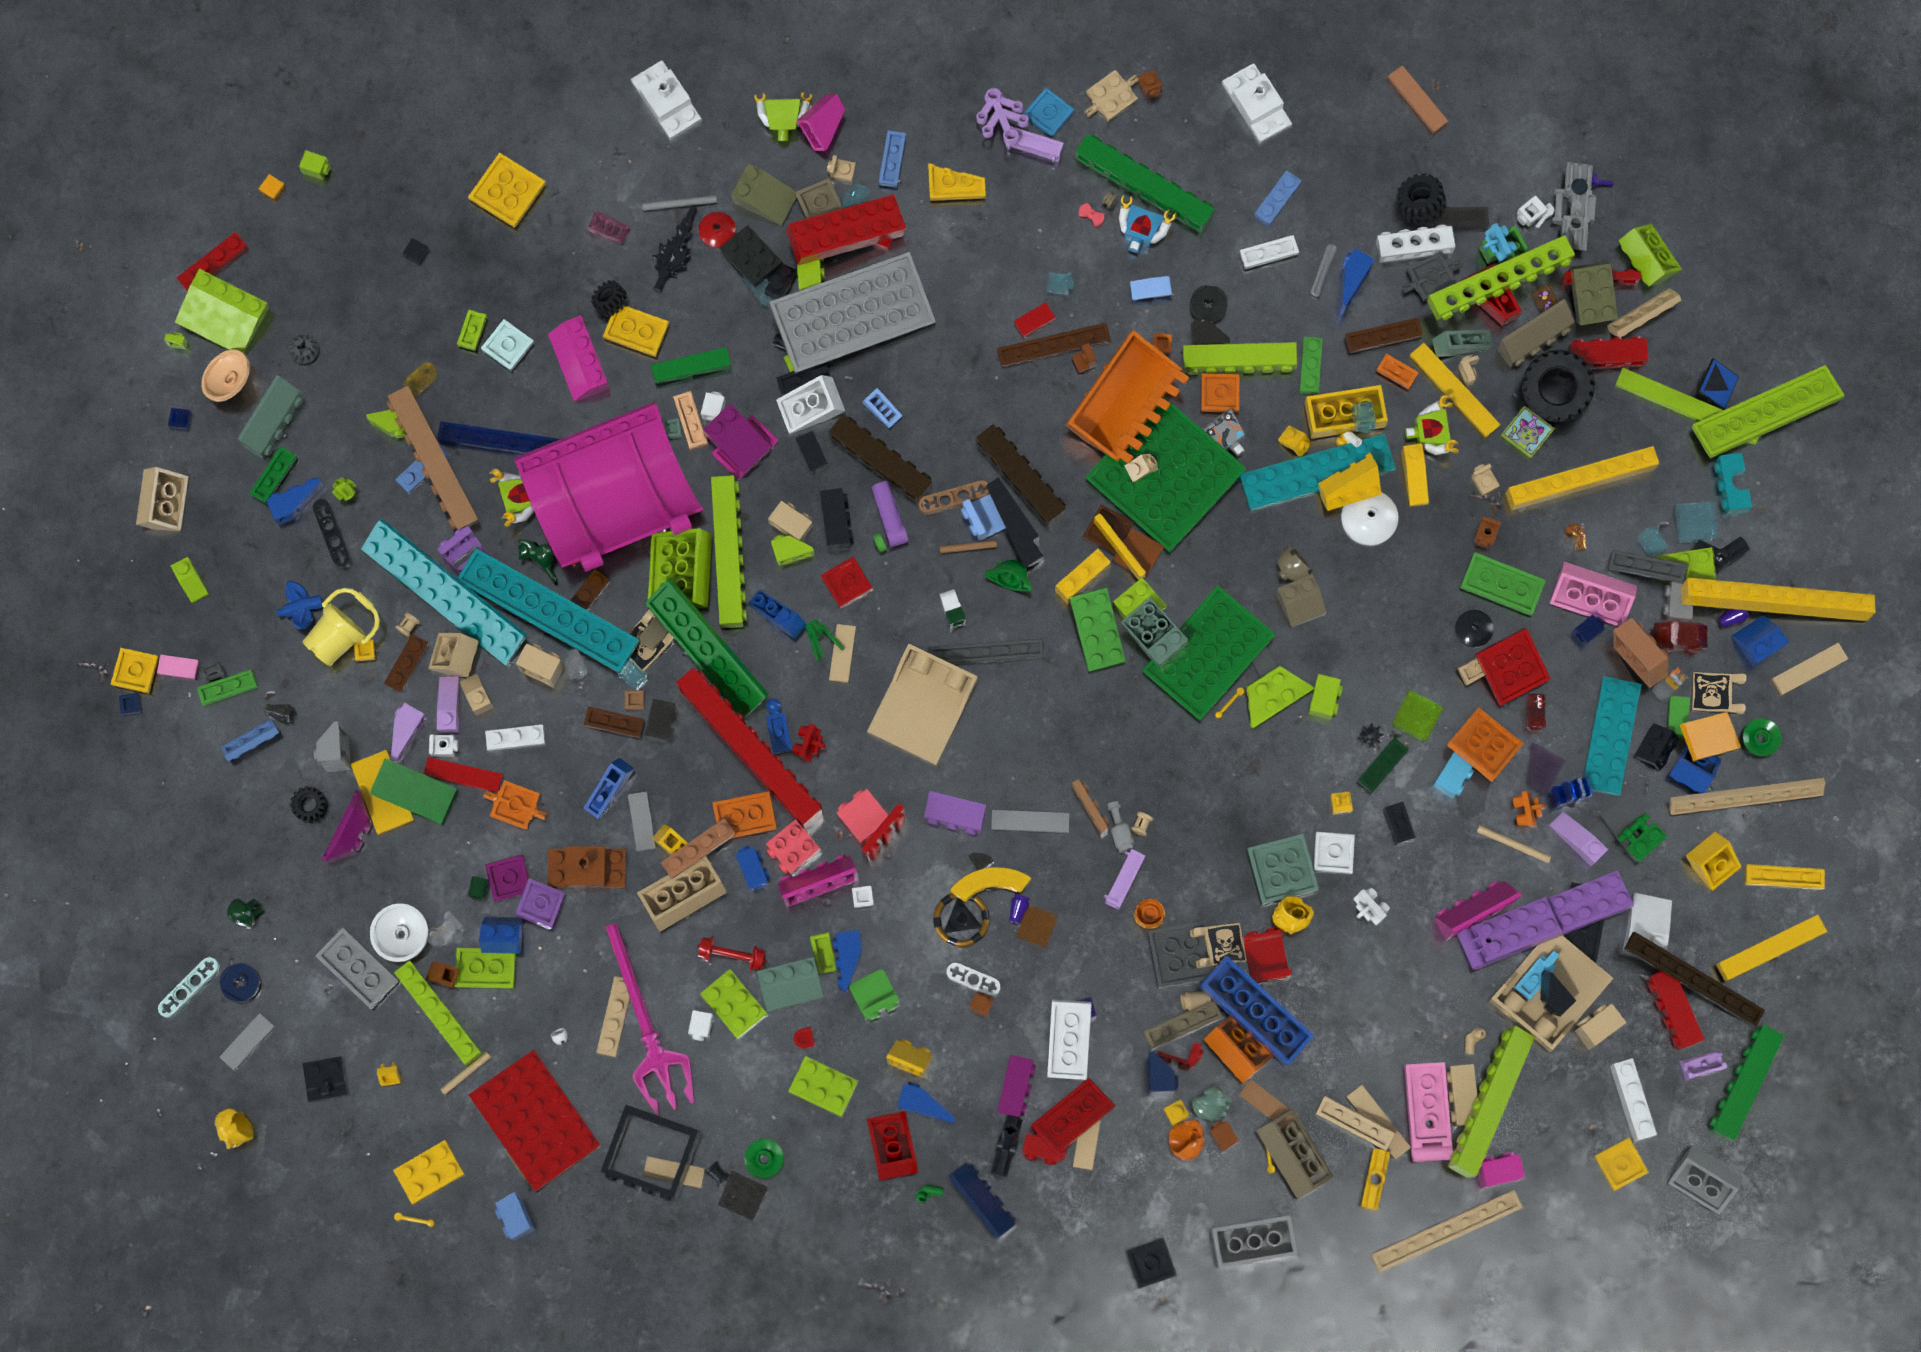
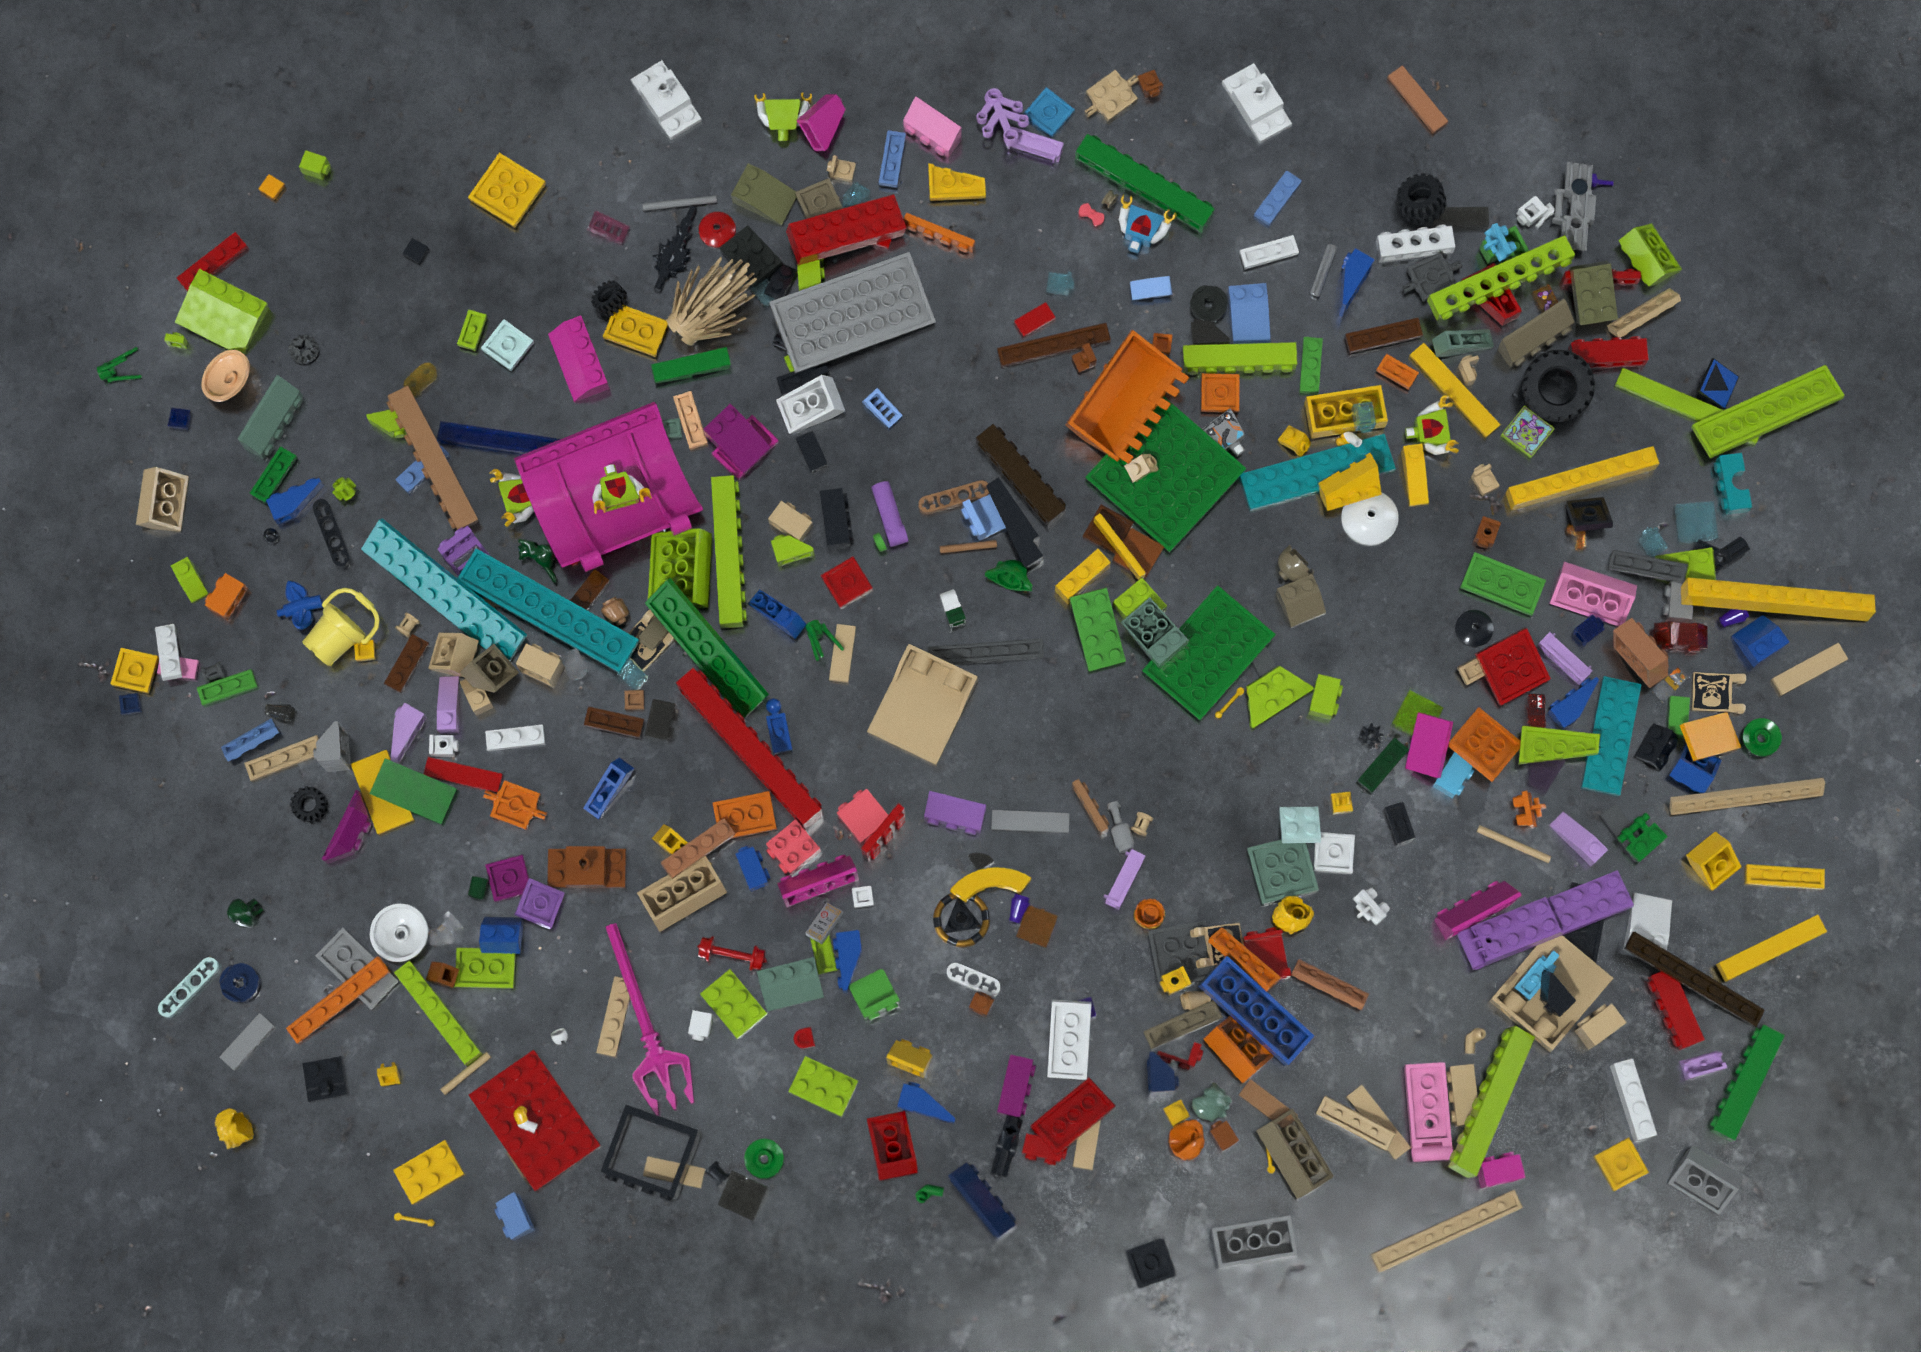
light grey tile [628,791,656,852] -> none
white brick [701,392,726,421] -> none
red hips [792,723,826,762] -> none
dark brown brick [829,414,932,503] -> none
yellow piece [1360,1148,1390,1211] -> none
clear blue gear [1551,777,1594,807] -> none
none -> green plant [97,347,142,383]
none -> white plate [155,624,182,681]
none -> orange brick [205,573,248,620]
none -> tan tile [244,735,319,782]
none -> black hinge [263,528,279,544]
none -> orange tile [286,956,390,1044]
none -> dark tan slope [460,644,519,693]
none -> arm [514,1106,538,1133]
none -> torso [592,465,652,514]
none -> medium nougat head [601,596,630,626]
none -> tan plant [666,257,757,346]
none -> light grey tile [805,902,843,944]
none -> bright pink slope [903,97,962,158]
none -> orange plate [903,212,975,253]
none -> yellow brick [1160,966,1191,996]
none -> orange plate [1208,927,1281,992]
none -> medium blue slope [1227,283,1271,344]
none -> light aqua plate [1279,806,1321,843]
none -> nougat plate [1291,959,1369,1010]
none -> dark pink tile [1405,712,1453,778]
none -> lime wing [1518,726,1600,765]
none -> lavender container [1537,632,1593,685]
none -> blue slope [1548,677,1599,730]
none -> black hinge [1566,497,1613,532]

